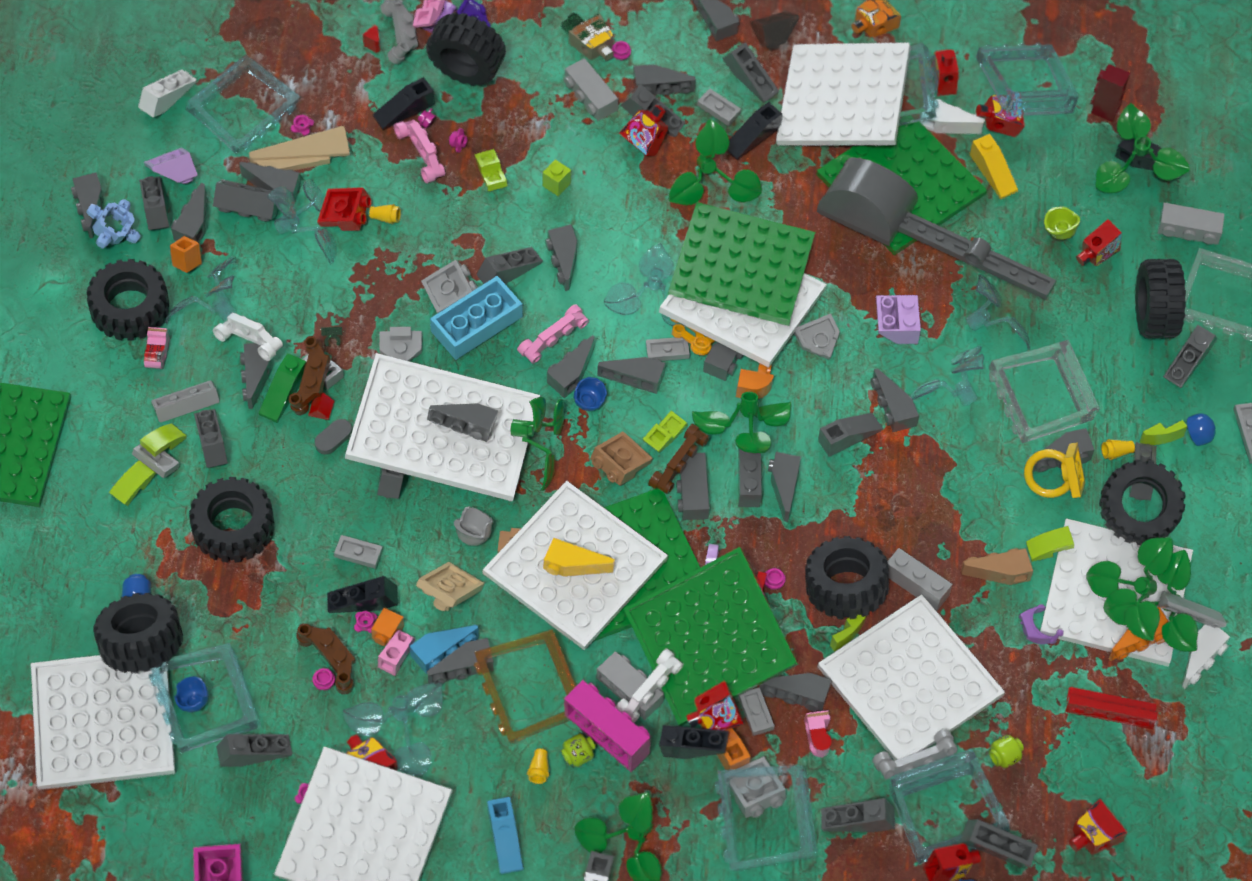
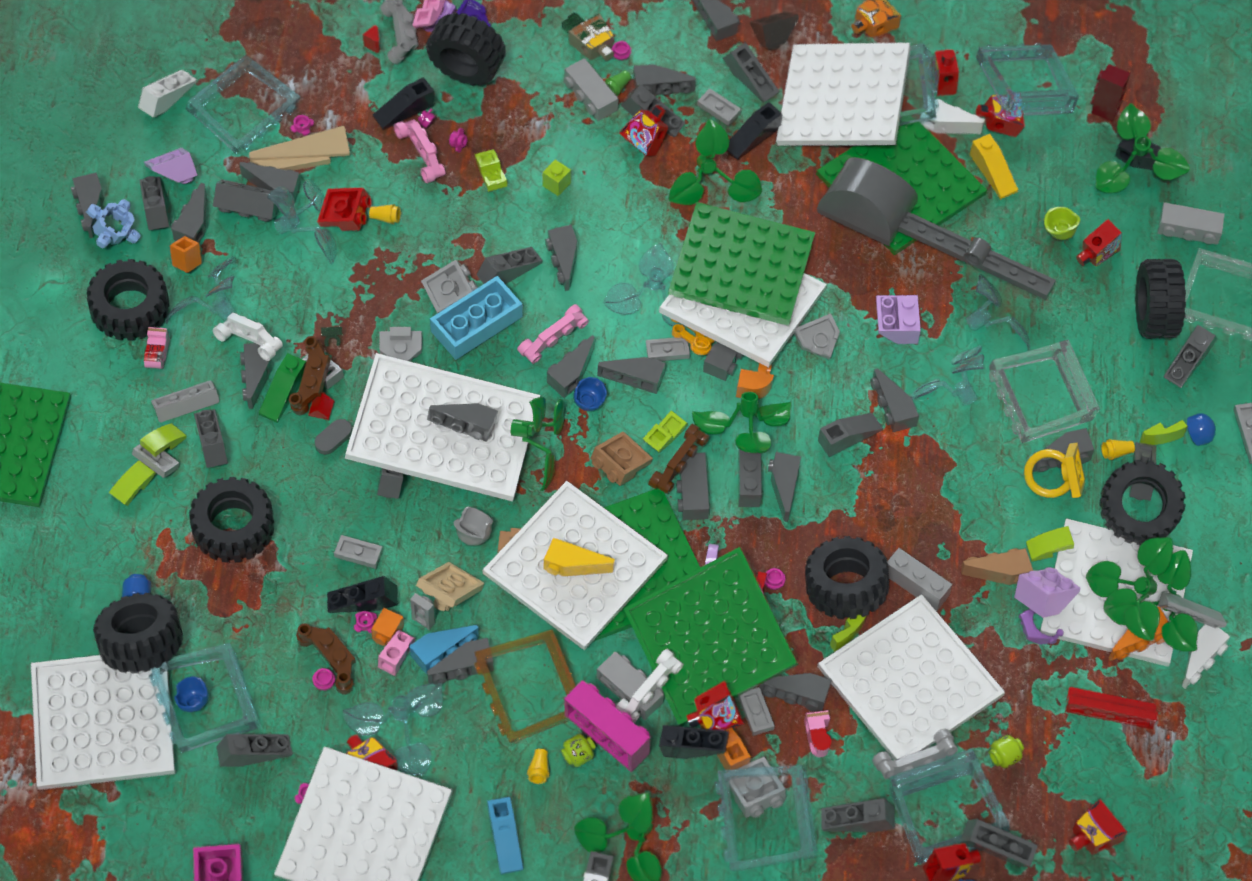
none -> light grey plate [410,593,435,630]
none -> bright green cone [605,70,631,96]
none -> lavender slope [1014,568,1081,618]

